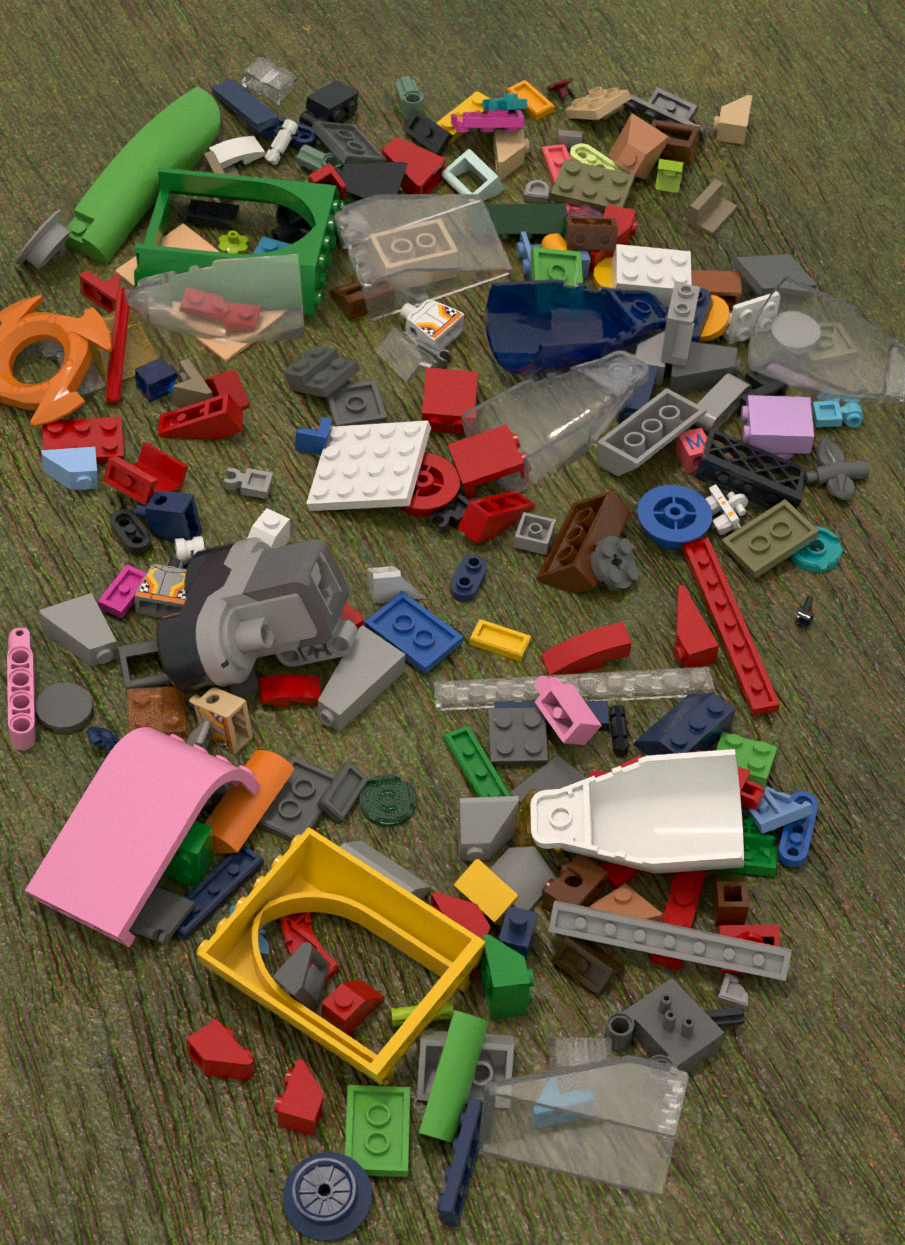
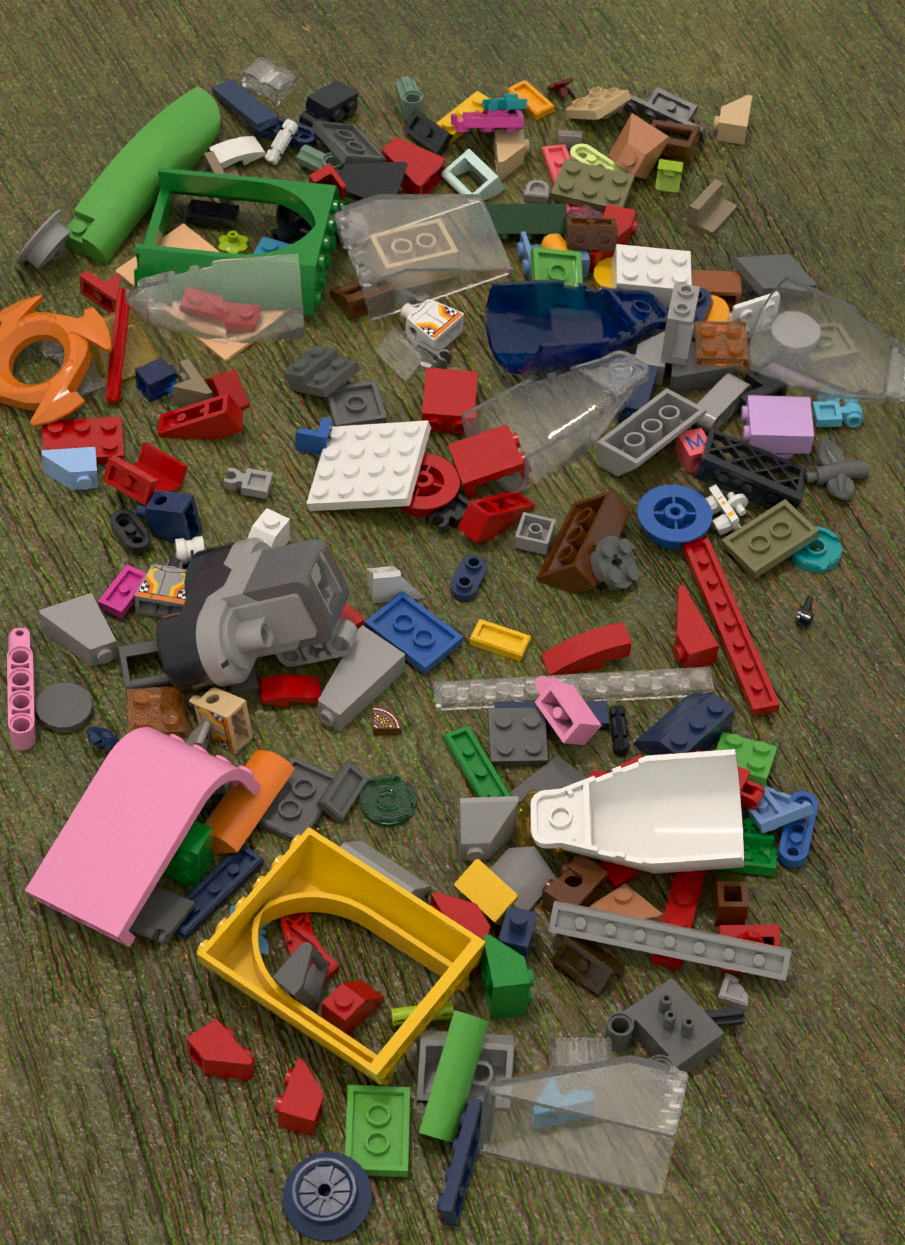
none -> reddish brown tile [372,706,402,735]
none -> clear orange plate [694,321,749,366]

